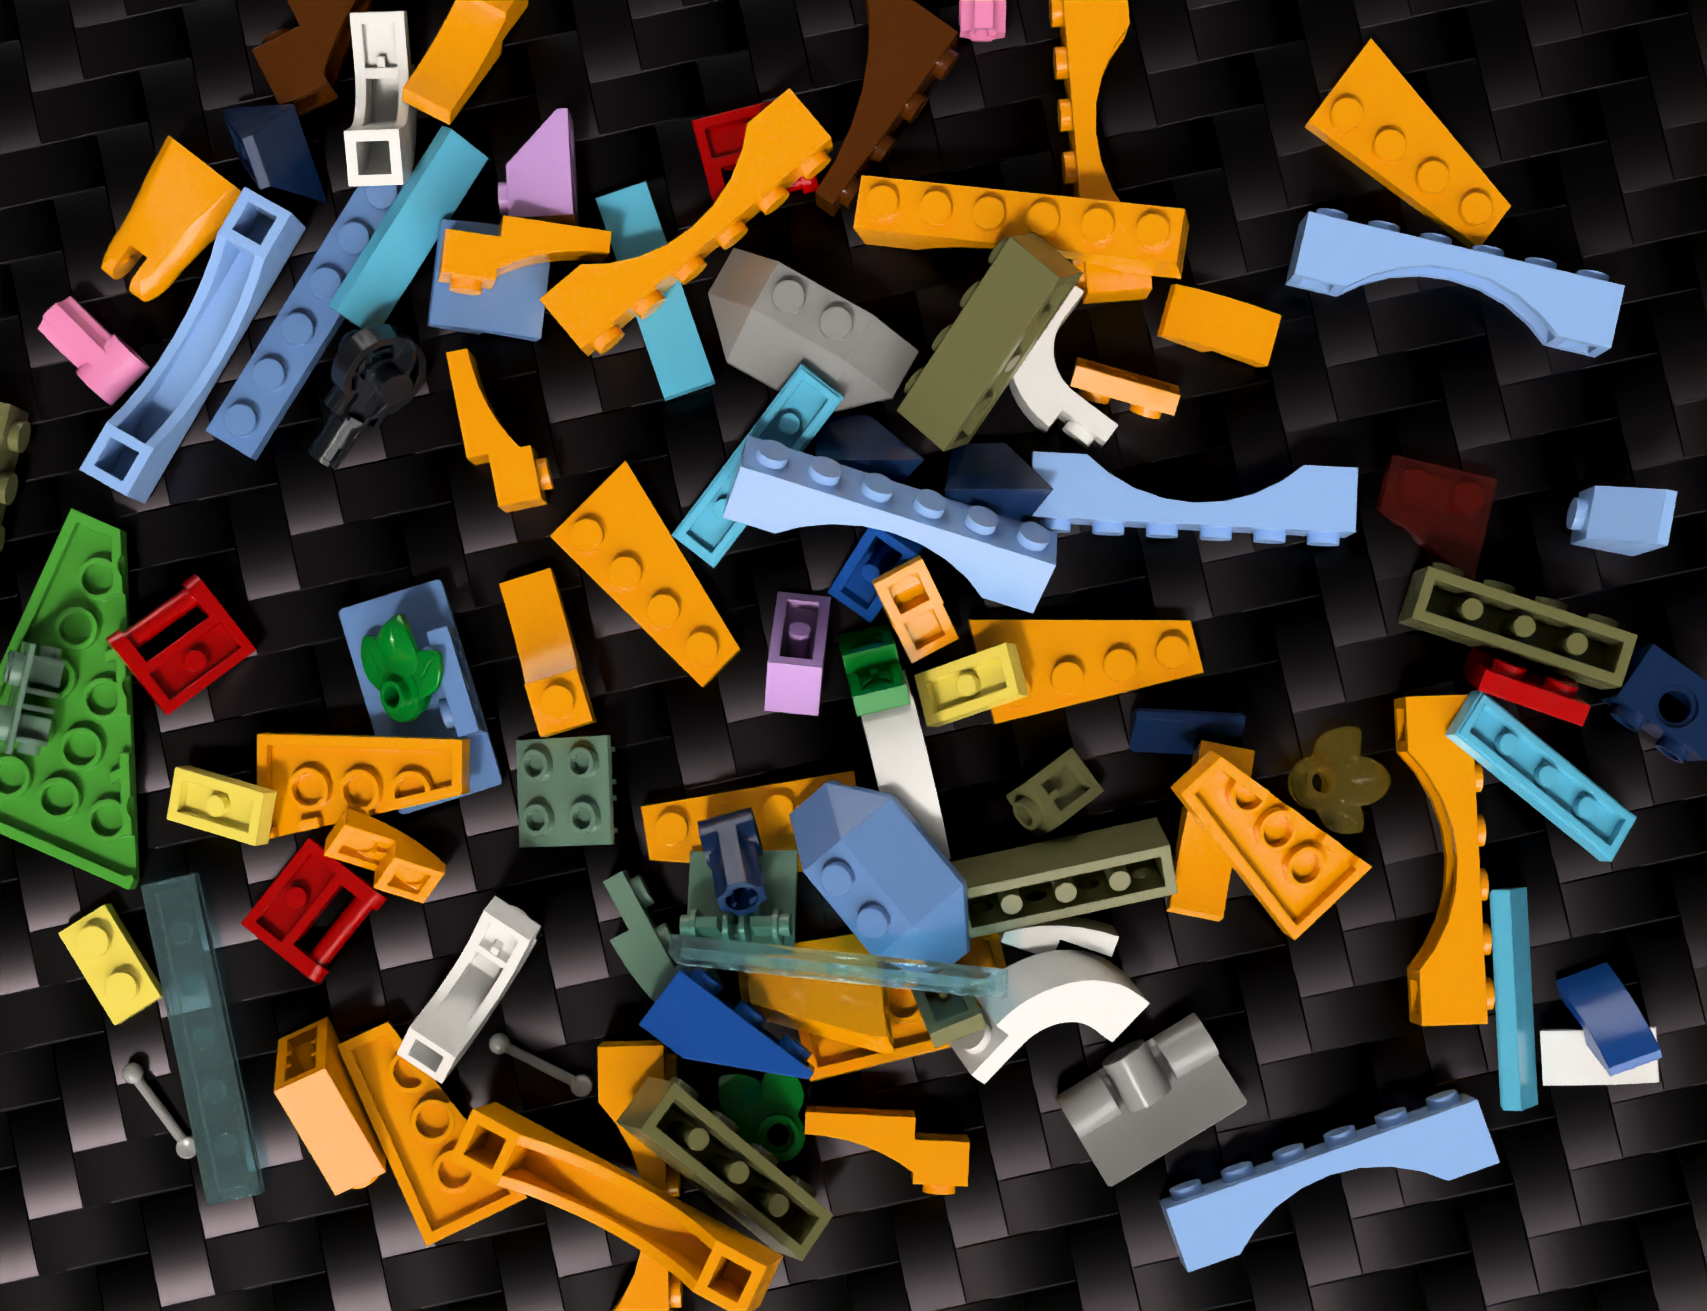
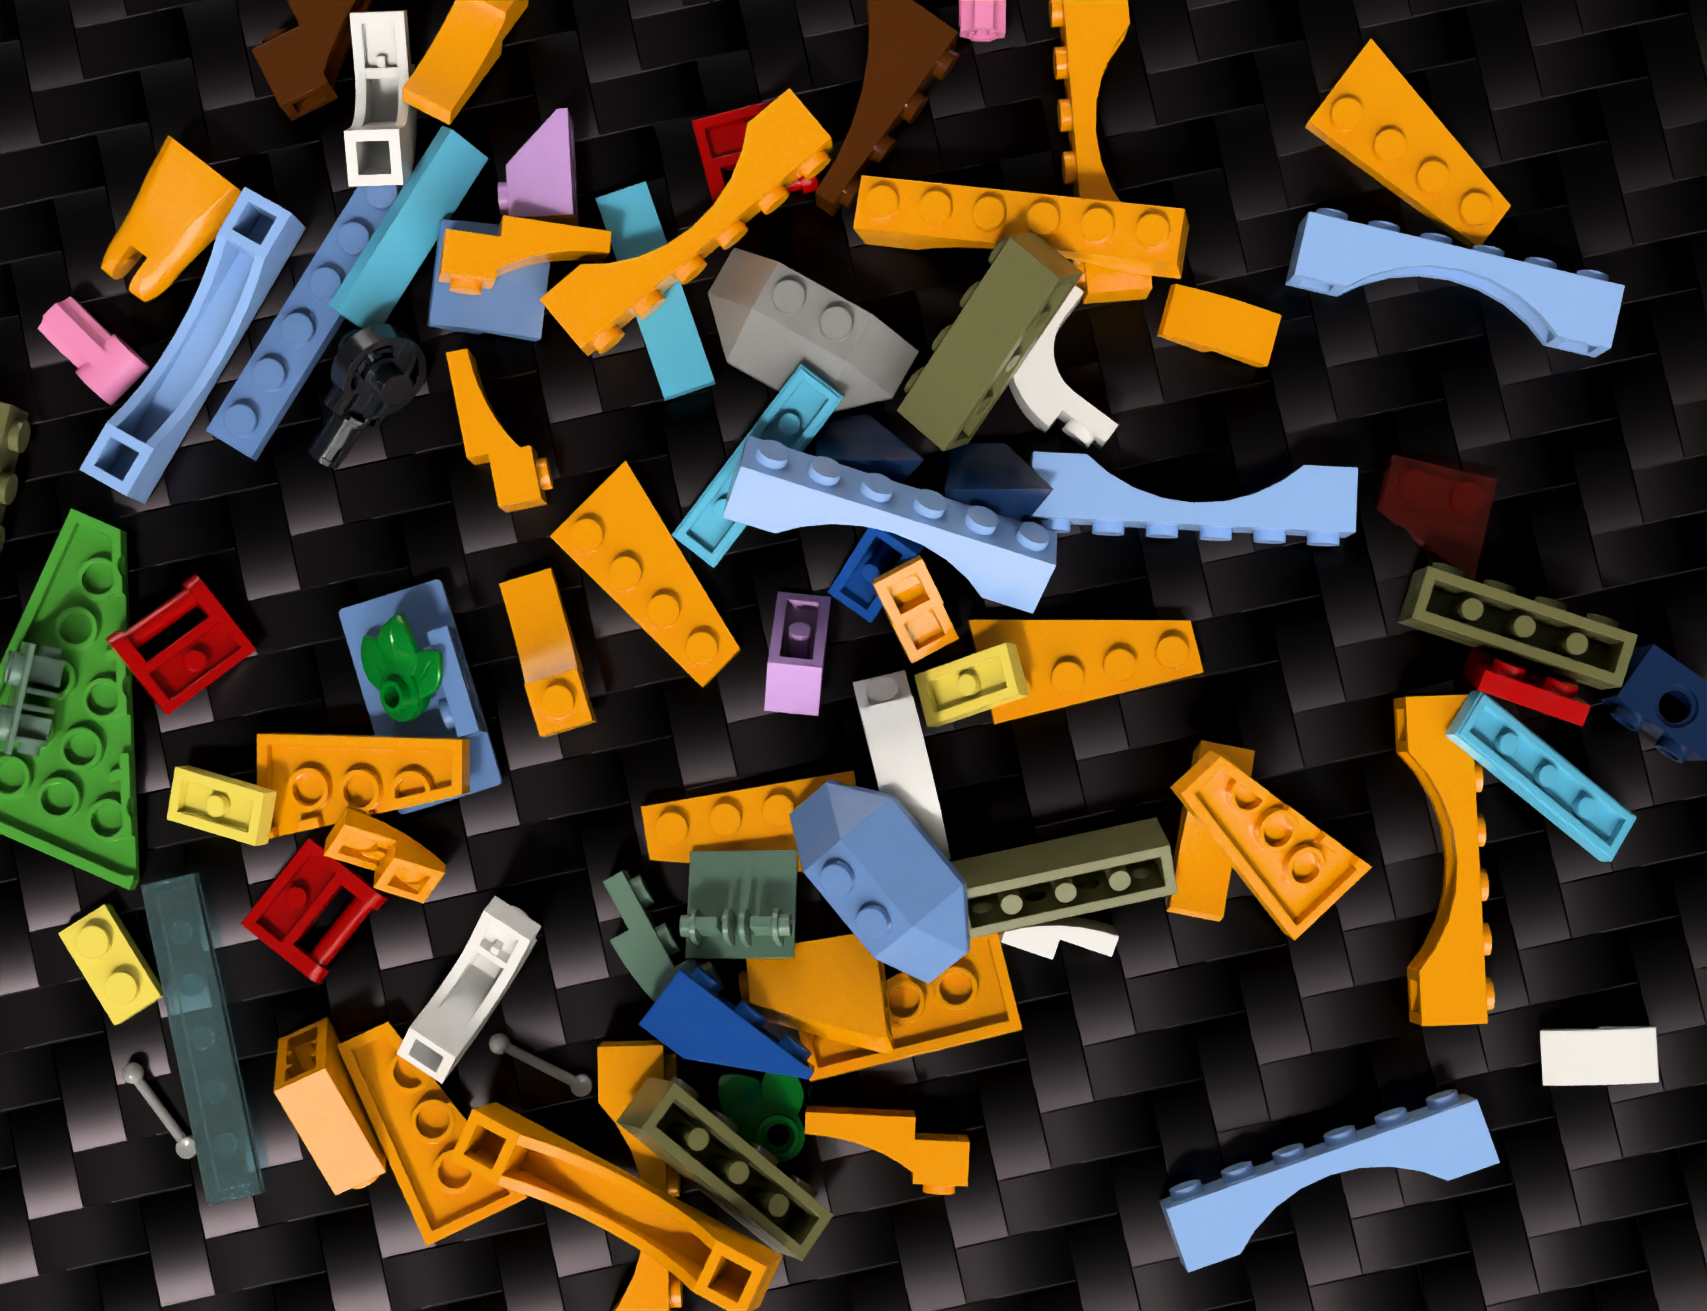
dark blue slope [222,104,327,203] -> none
sand green hinge [516,735,618,848] -> none
clear light blue tile [668,934,1009,1000] -> none
dark blue piece [698,807,767,916] -> none
green slope [837,623,911,717] -> none
olive bracket [911,968,987,1048] -> none
white arch [949,950,1150,1084] -> none
olive bracket [1007,748,1104,838] -> none
light grey panel [1055,1012,1247,1186] -> none
light orange plate [1070,357,1181,419] -> none
dark blue slope [1129,708,1245,755] -> none
clear yellow plate [1288,726,1391,834] -> none
medium azure tile [1489,887,1538,1111] -> none
blue slope [1556,962,1662,1076] -> none
light blue slope [1566,485,1678,557] -> none

